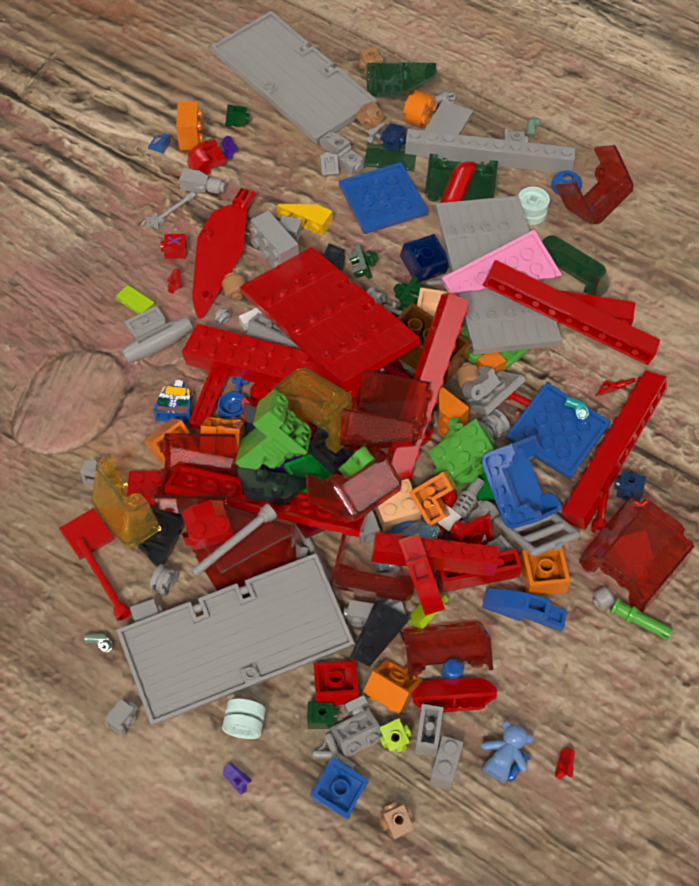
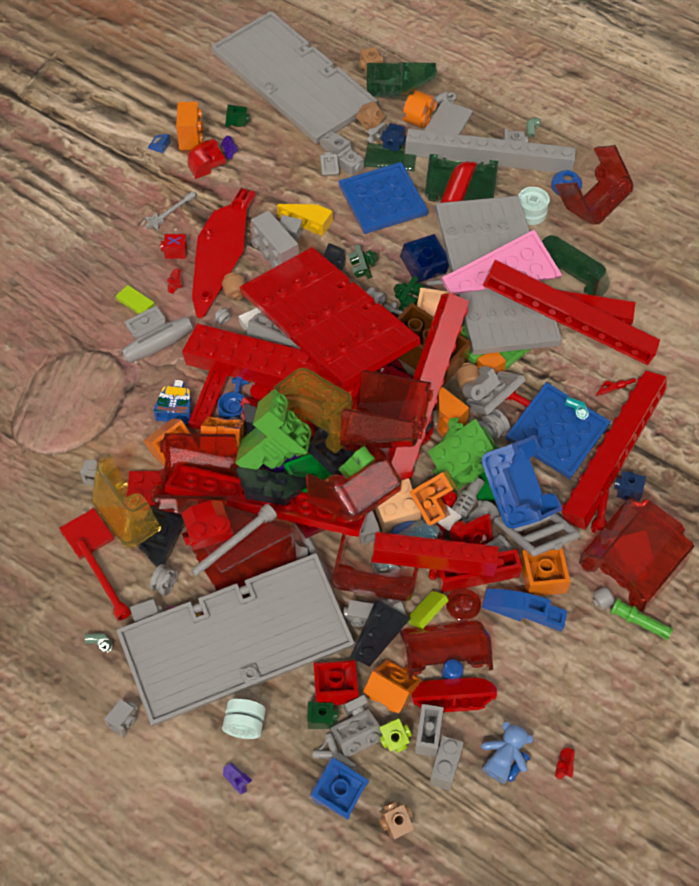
light grey piece [179,168,226,194] -> none
red slope [399,534,445,616] -> none
none -> clear red hat [446,588,481,622]

